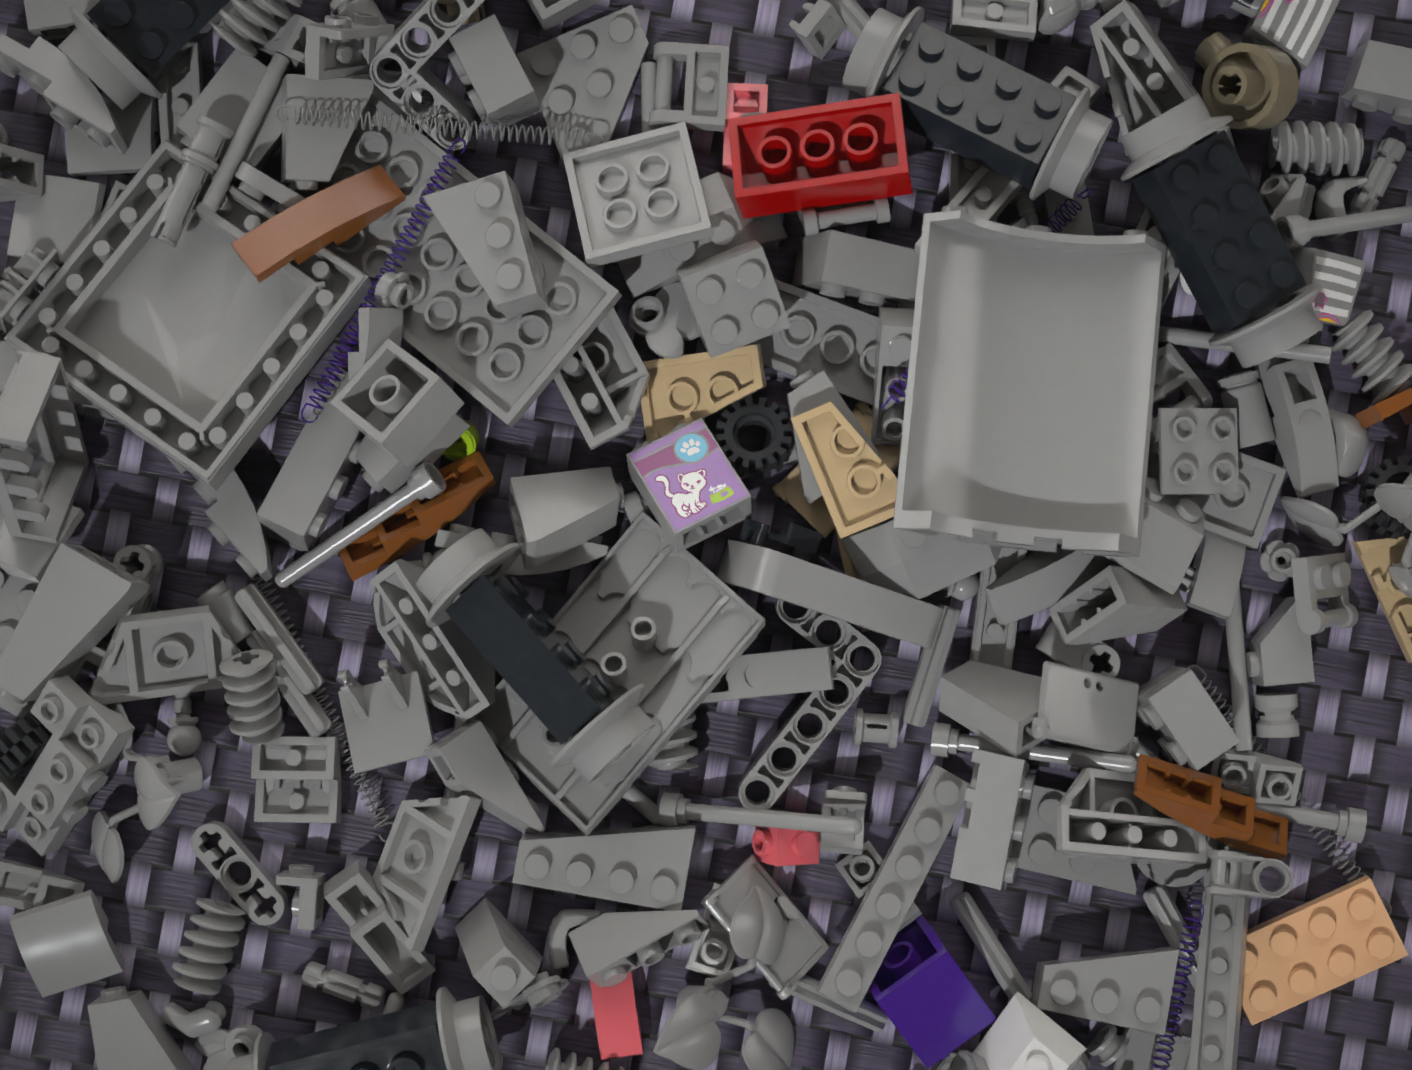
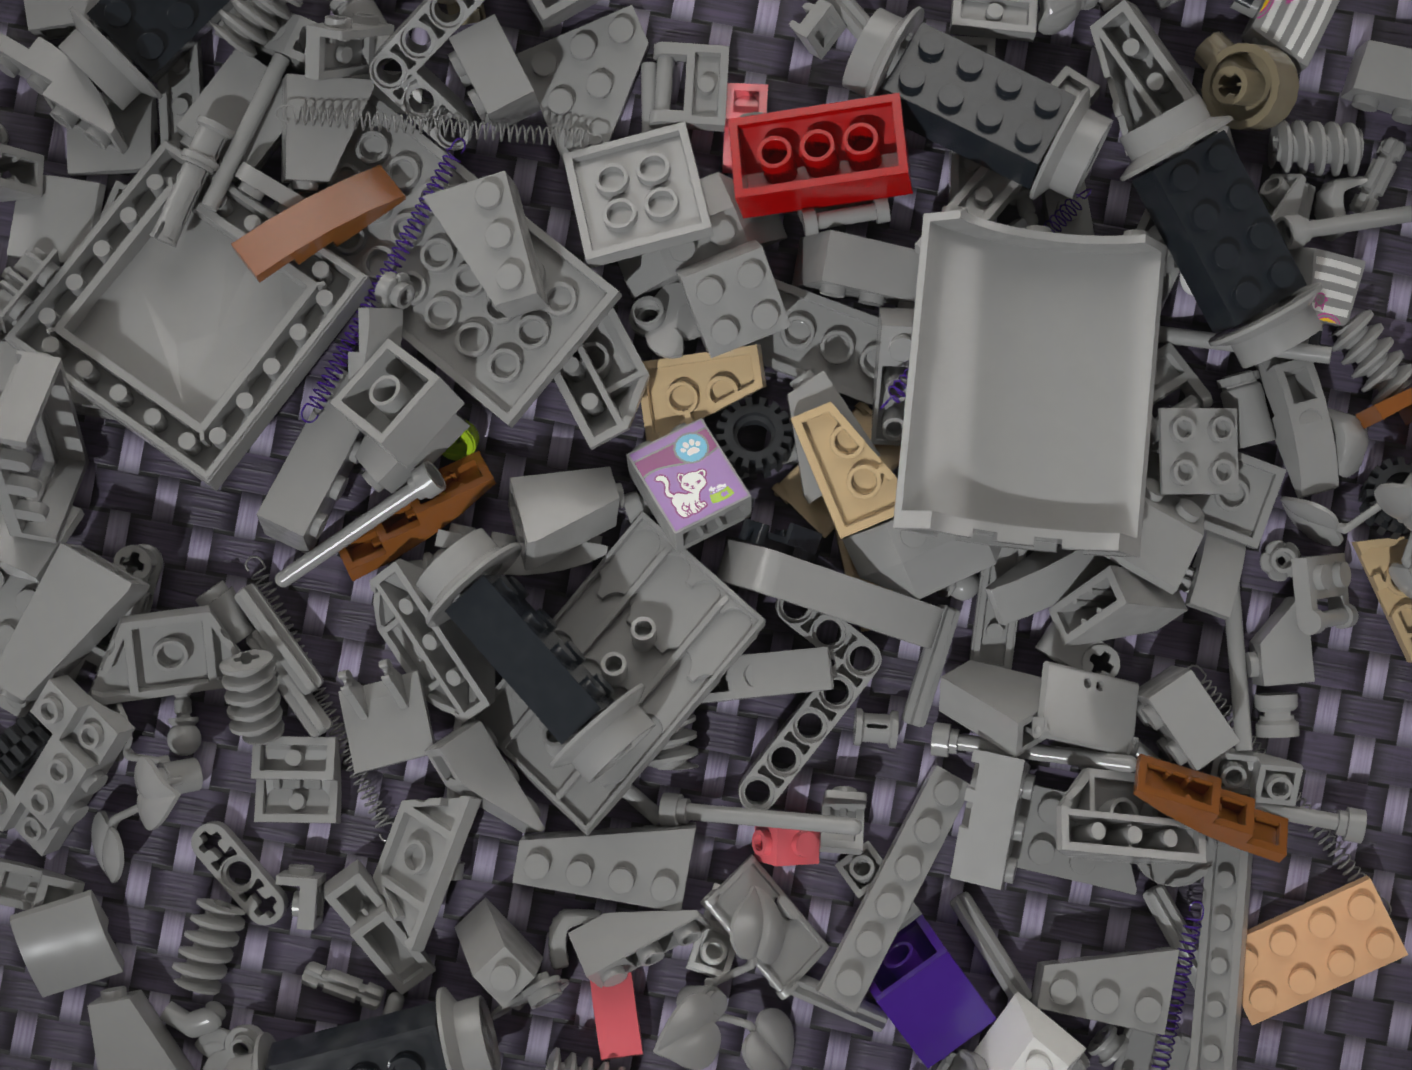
light grey slope [165,455,273,582] -> none
light grey piece [1204,850,1293,900] -> none

